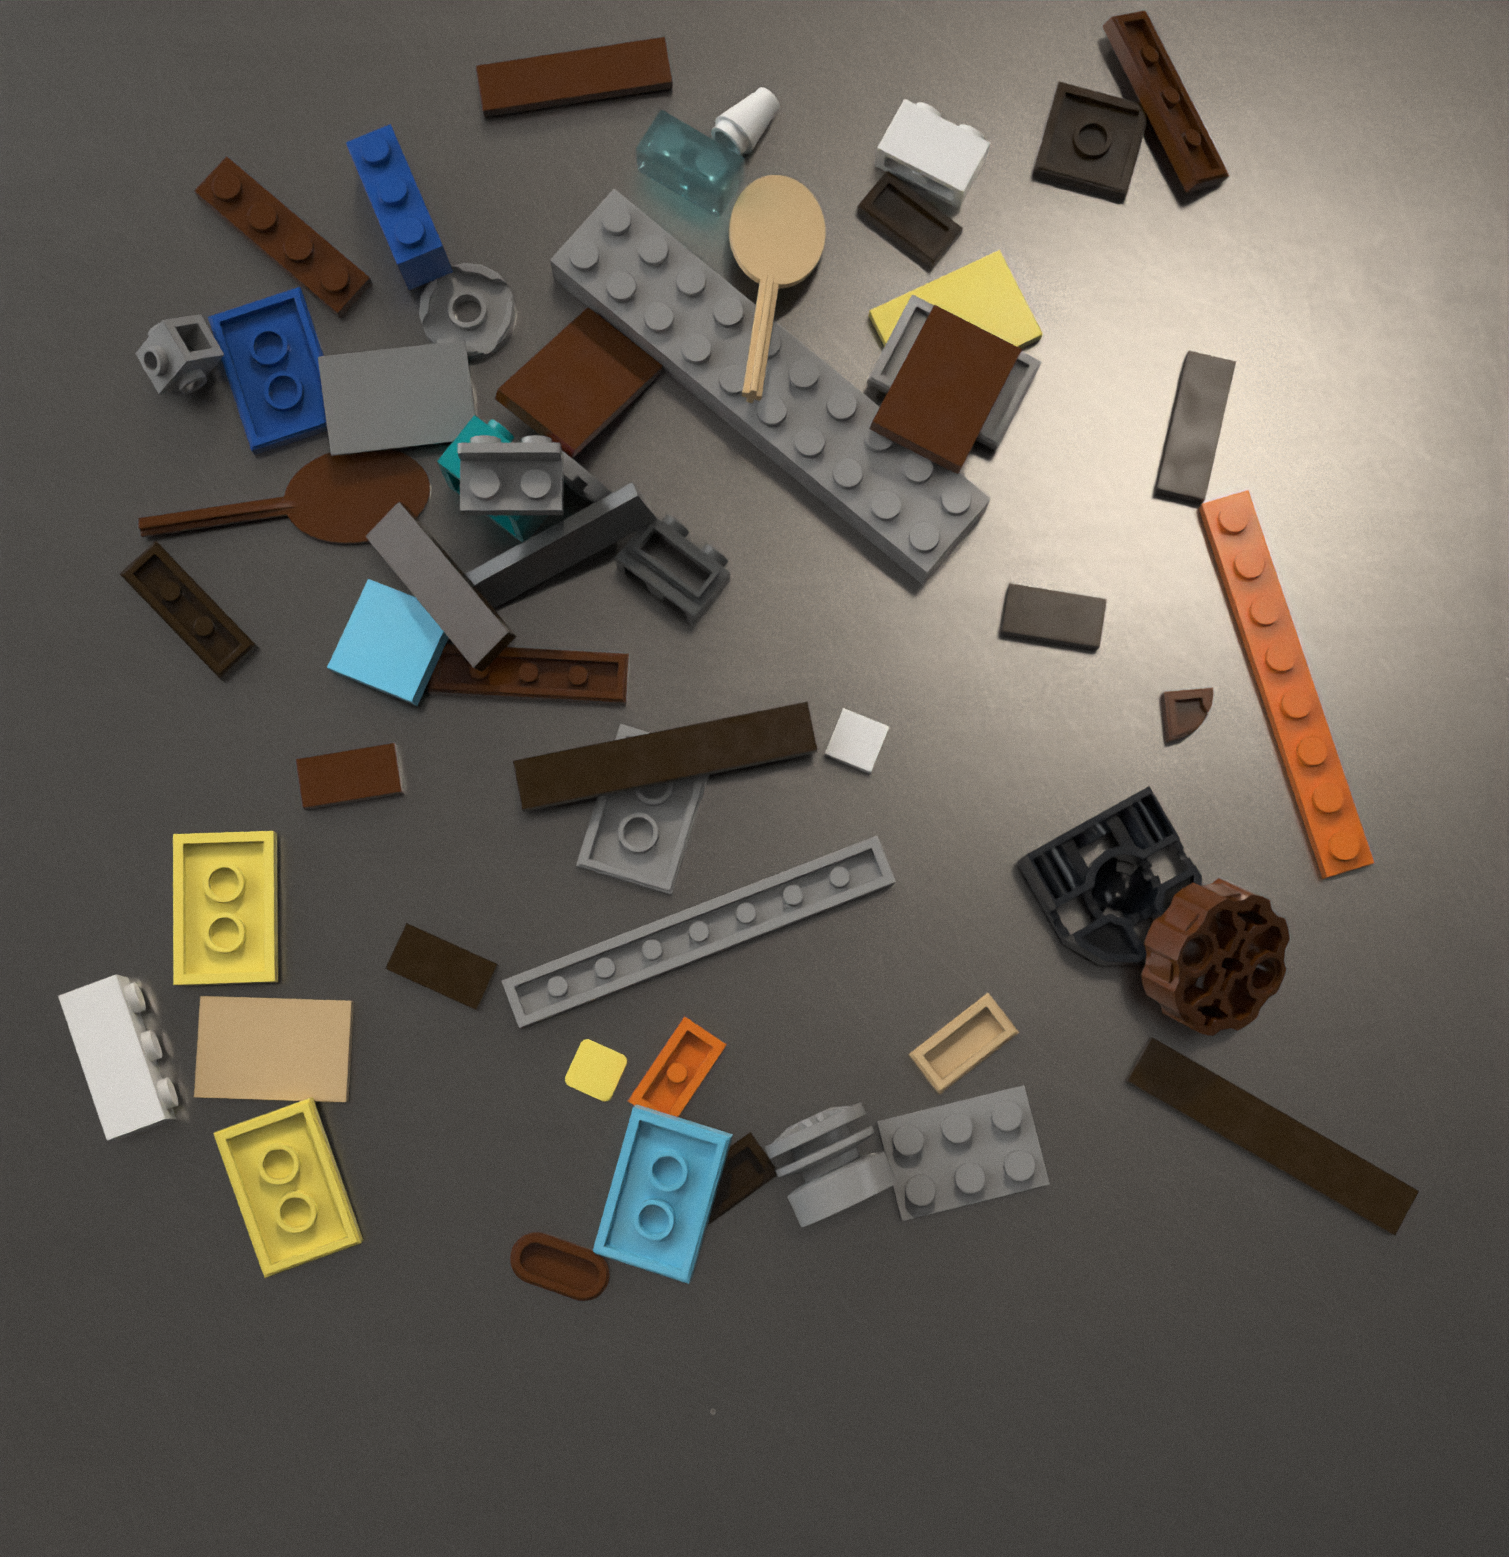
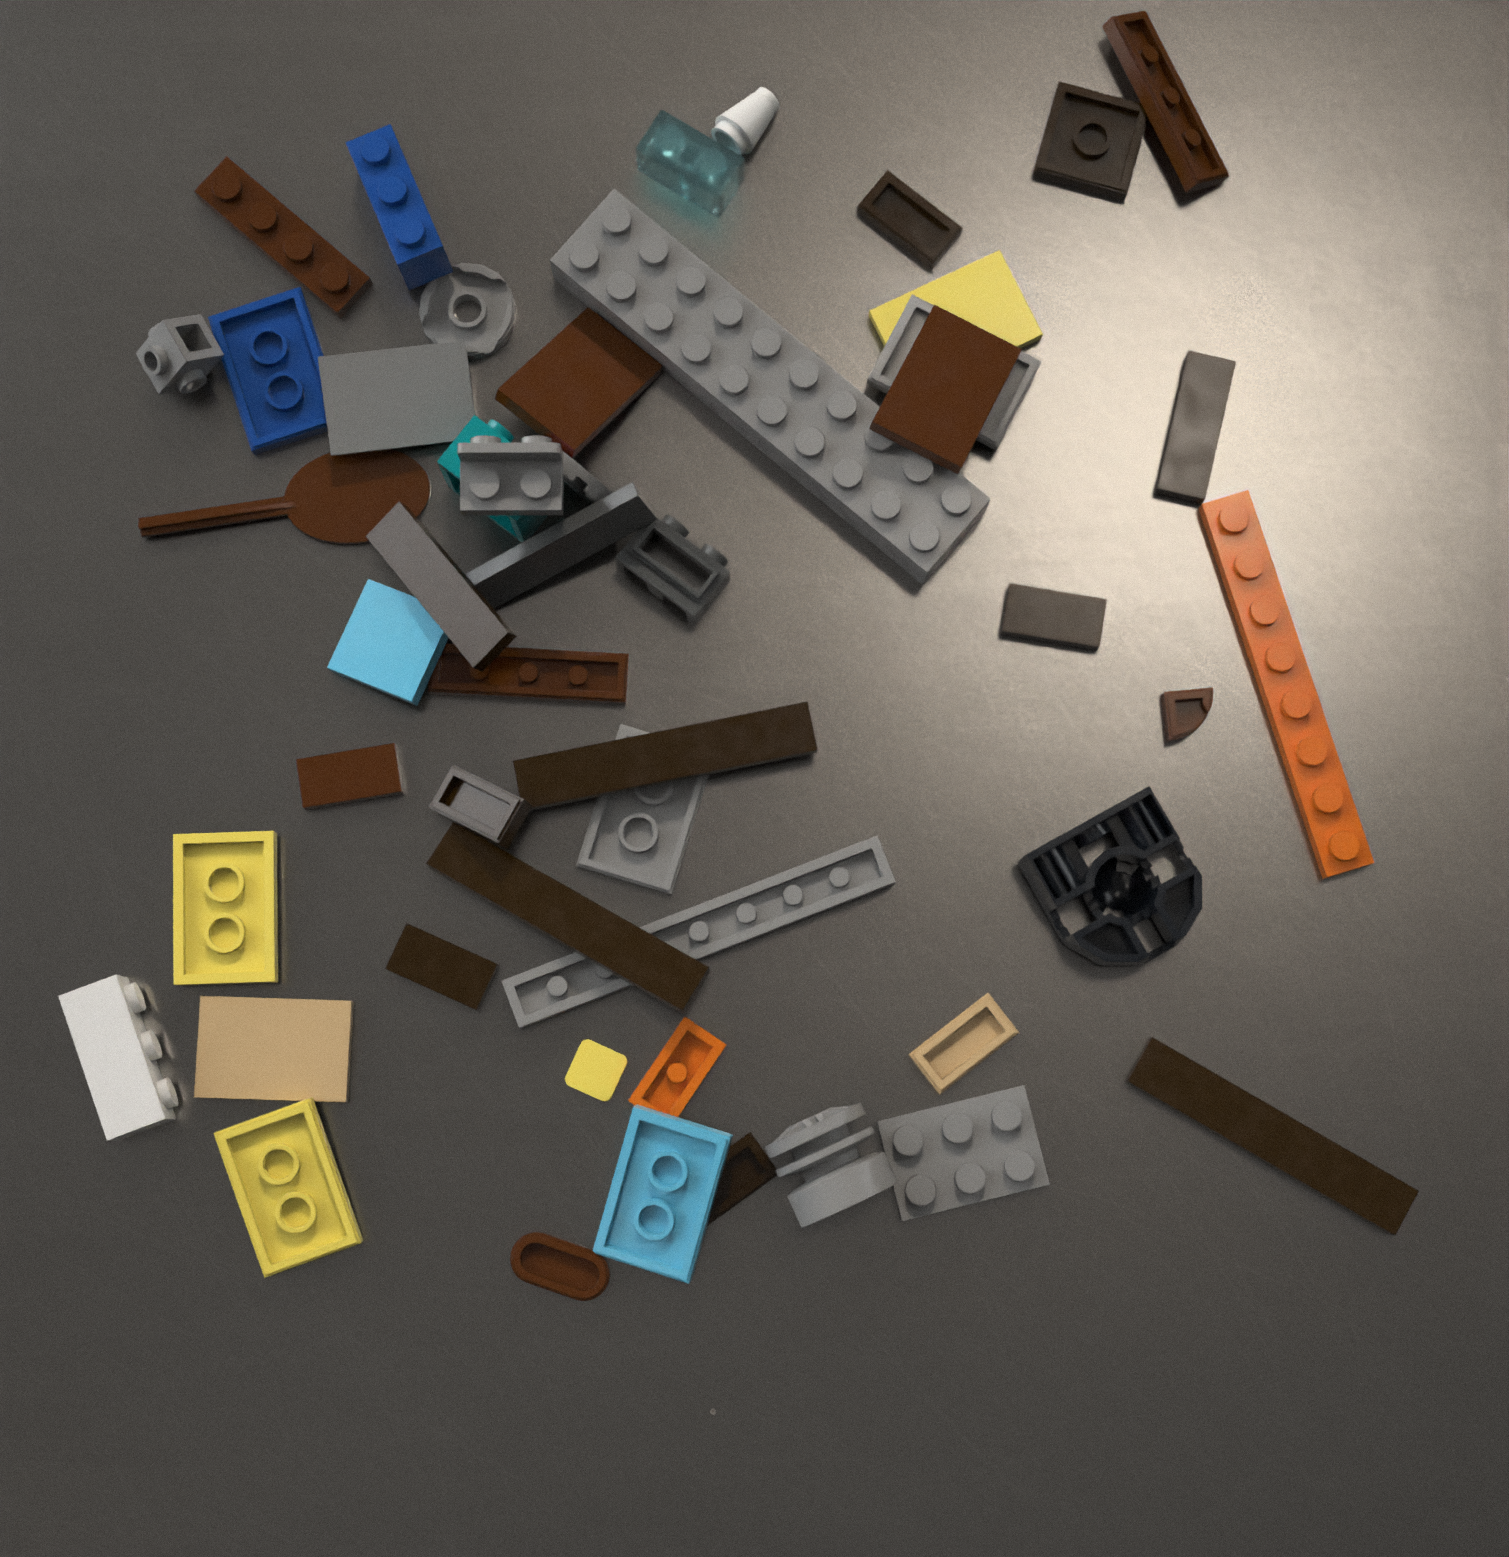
dark brown tile [120,541,259,681] -> none
reddish brown tile [476,37,673,117] -> none
tan piece [729,175,825,403] -> none
white tile [824,708,889,774] -> none
white brick [875,99,990,209] -> none
reddish brown connector [1141,878,1290,1036] -> none
none -> dark brown tile [426,822,710,1014]
none -> tile [428,765,533,849]

